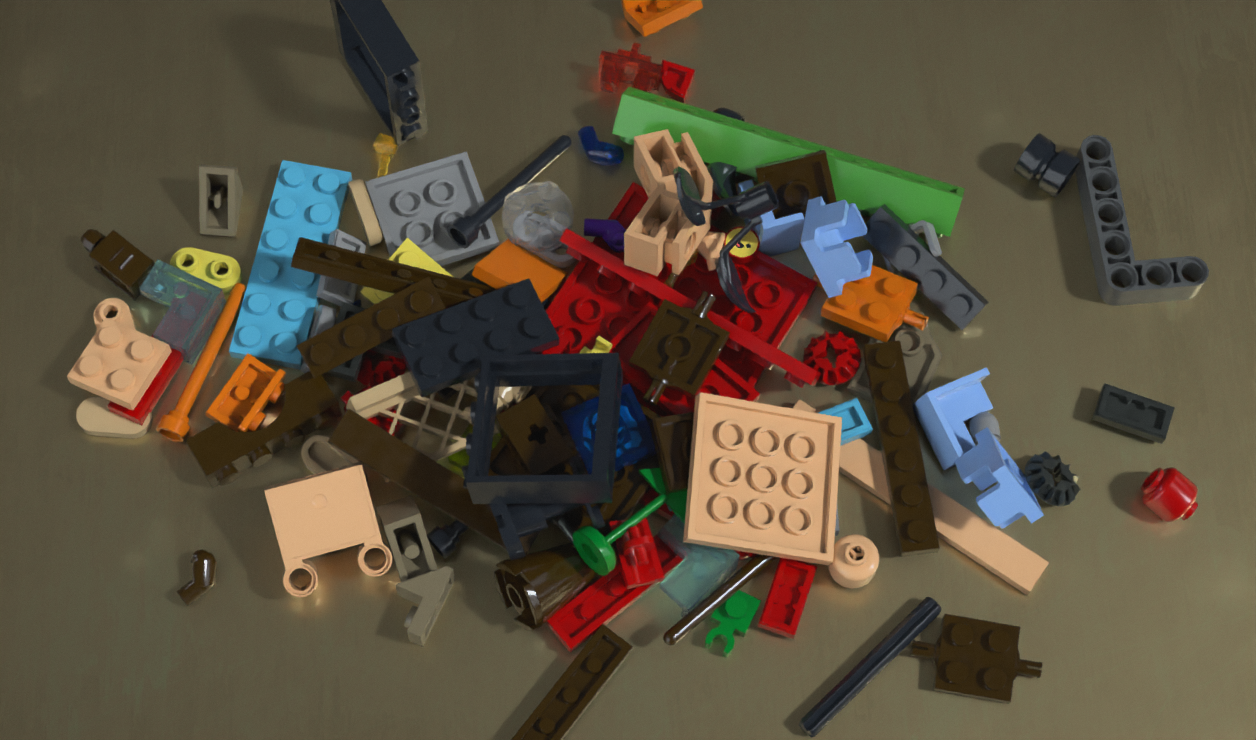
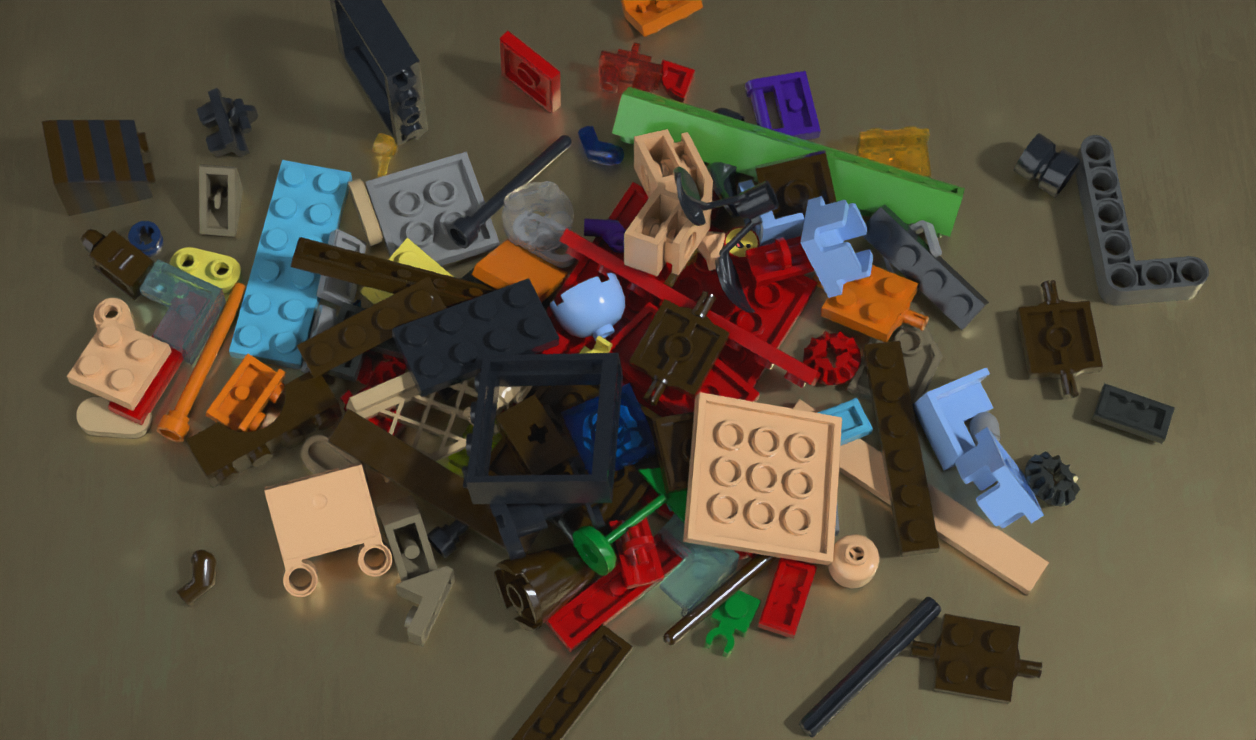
red head [1141,467,1198,522] -> none
none -> slope [42,120,156,216]
none -> dark blue bush [128,221,163,257]
none -> black hips [197,88,258,158]
none -> red tile [499,30,561,114]
none -> light blue cylinder [550,273,625,341]
none -> dark purple plate [744,71,821,140]
none -> red hips [745,236,815,287]
none -> clear yellow bracket [856,126,931,178]
none -> dark brown plate [1016,280,1103,399]

